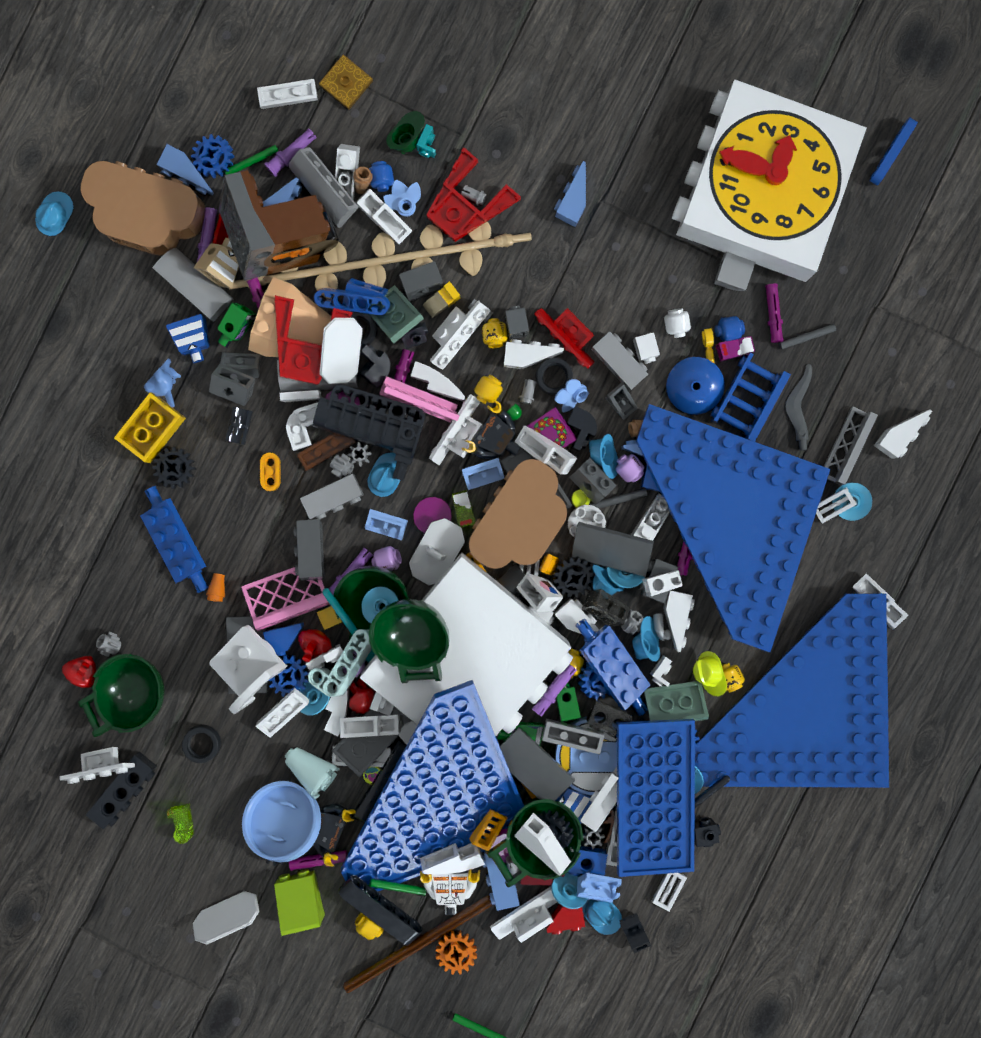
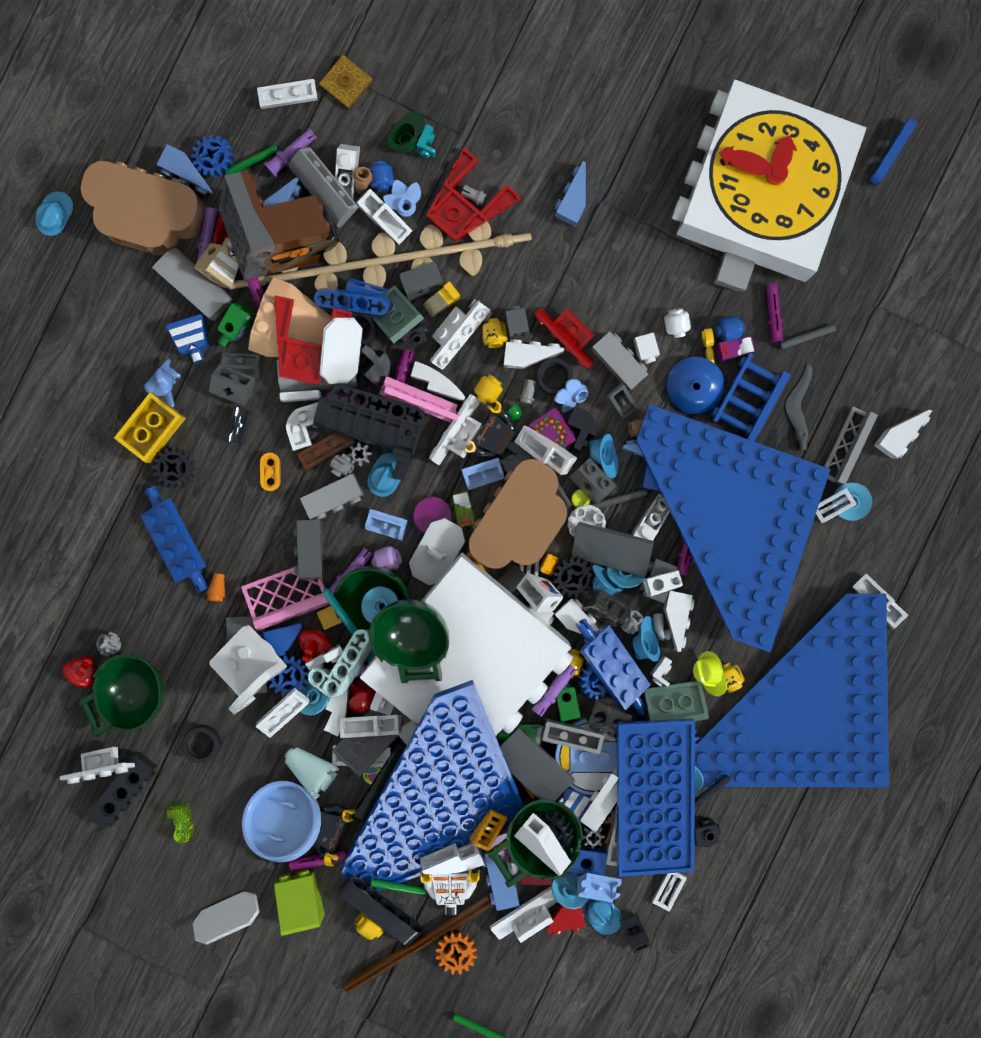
lavender head [616,454,644,483] -> none

